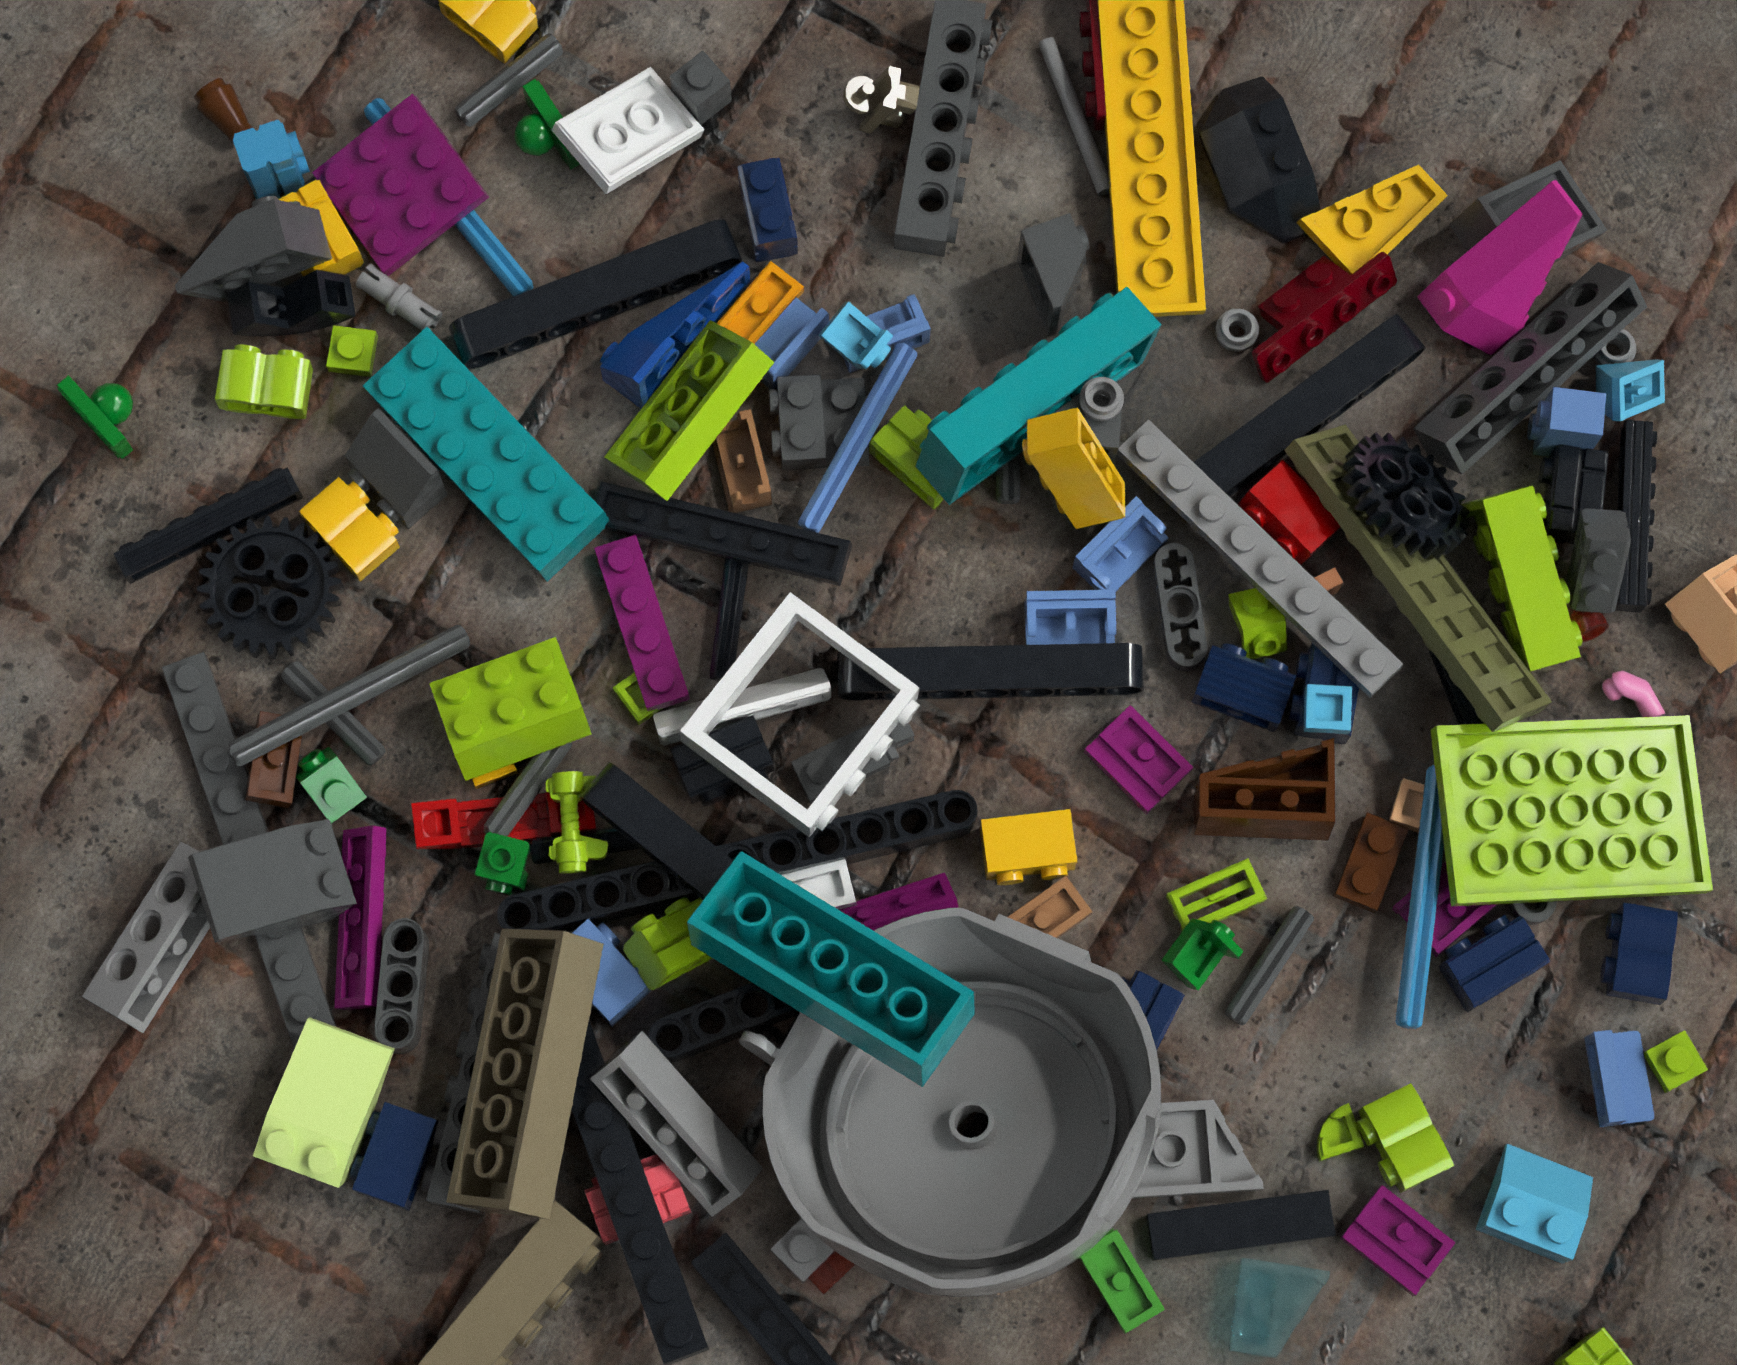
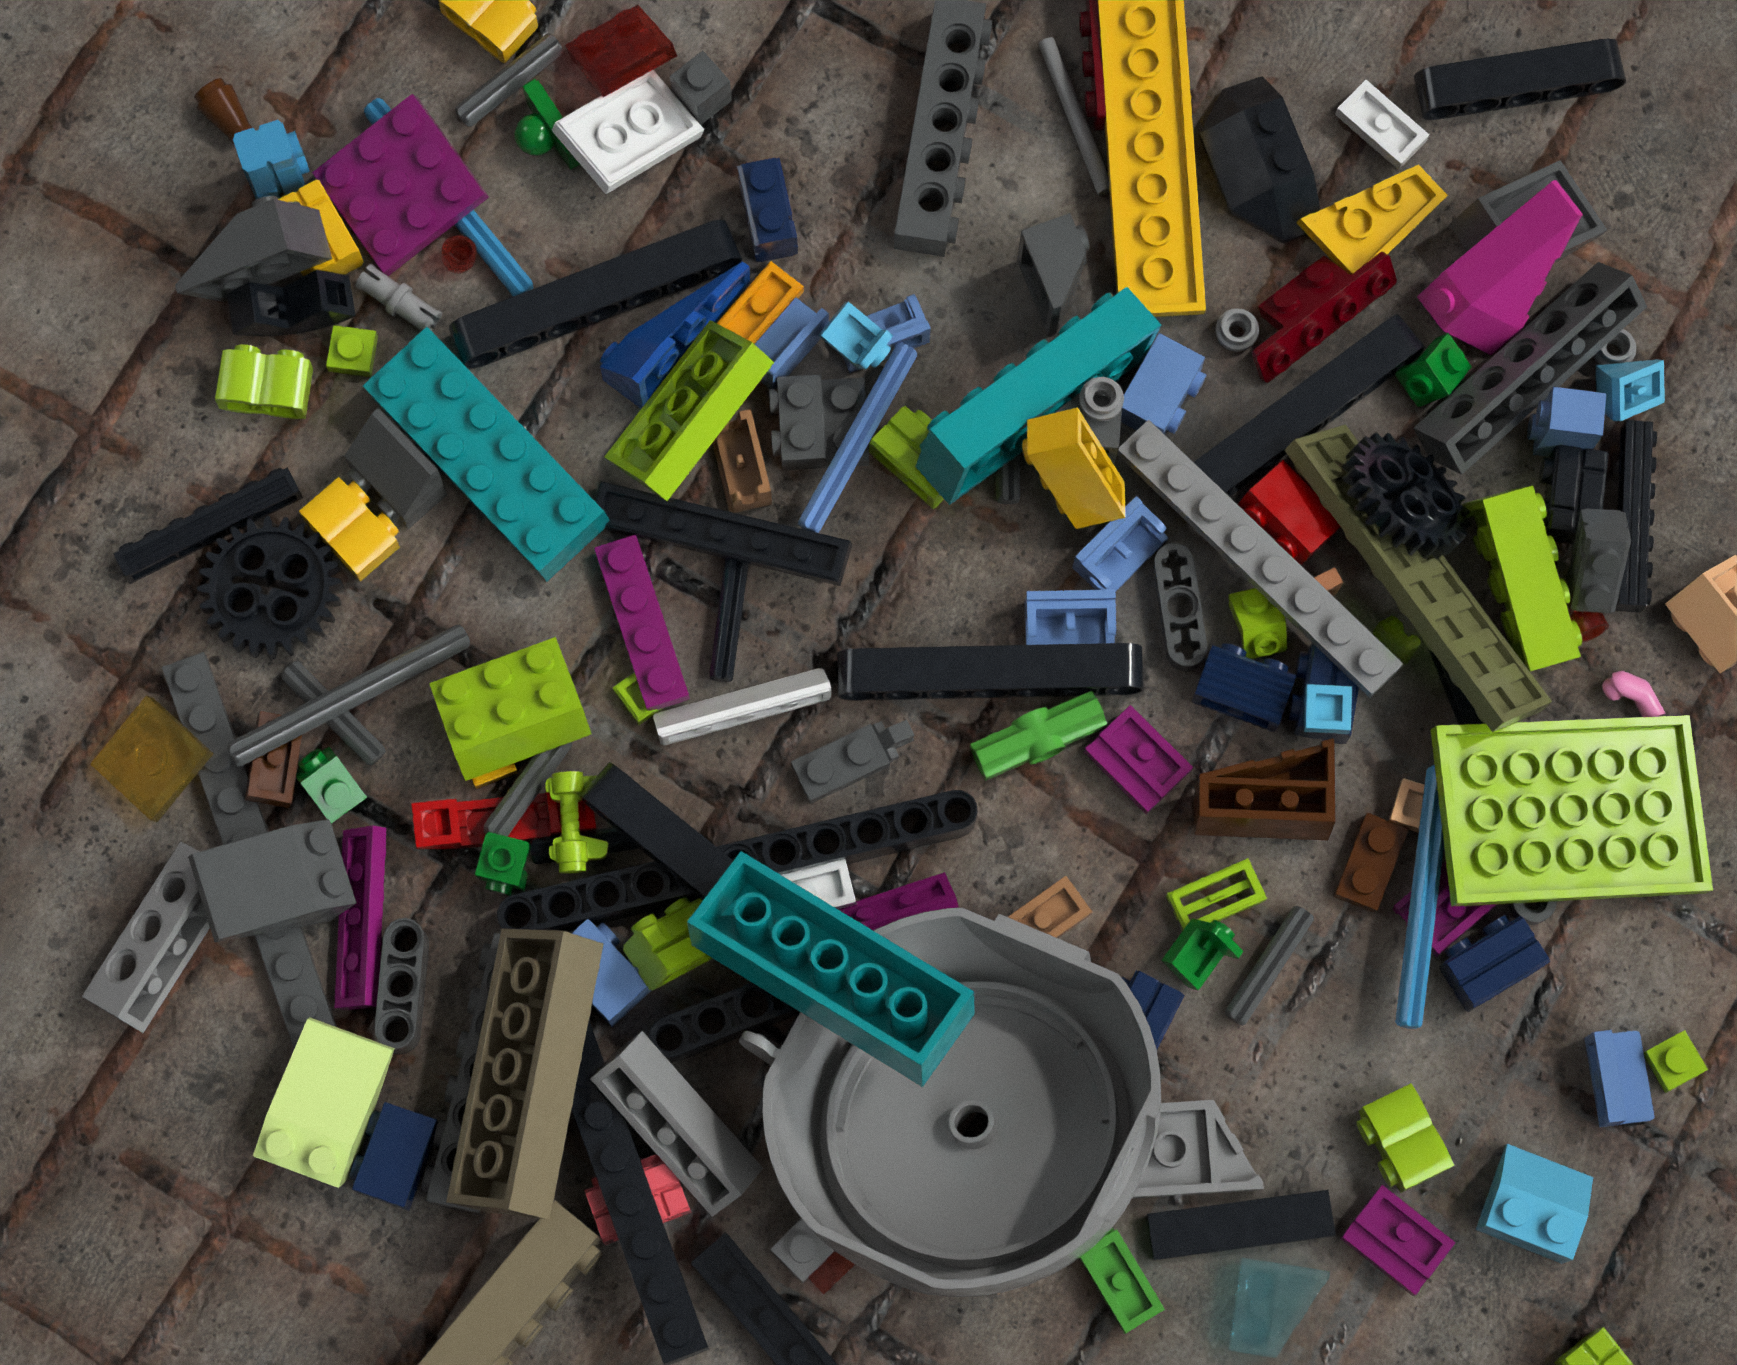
green tile [57,375,133,459] -> none
black brick [670,715,774,806] -> none
white window [680,592,920,837] -> none
dark tan hips [843,66,920,134] -> none
yellow brick [979,809,1077,885] -> none
lime tile [1317,1103,1364,1162] -> none
dark blue brick [1600,902,1678,1005] -> none
none -> clear yellow tile [90,696,214,822]
none -> clear red hinge [441,235,477,274]
none -> clear red plate [565,5,677,98]
none -> bright green piece [970,691,1107,781]
none -> medium blue brick [1121,333,1207,435]
none -> white plate [1335,80,1429,170]
none -> clear neon green tile [1372,615,1421,666]
none -> green bracket [1395,333,1472,407]
none -> black beam [1414,38,1626,120]

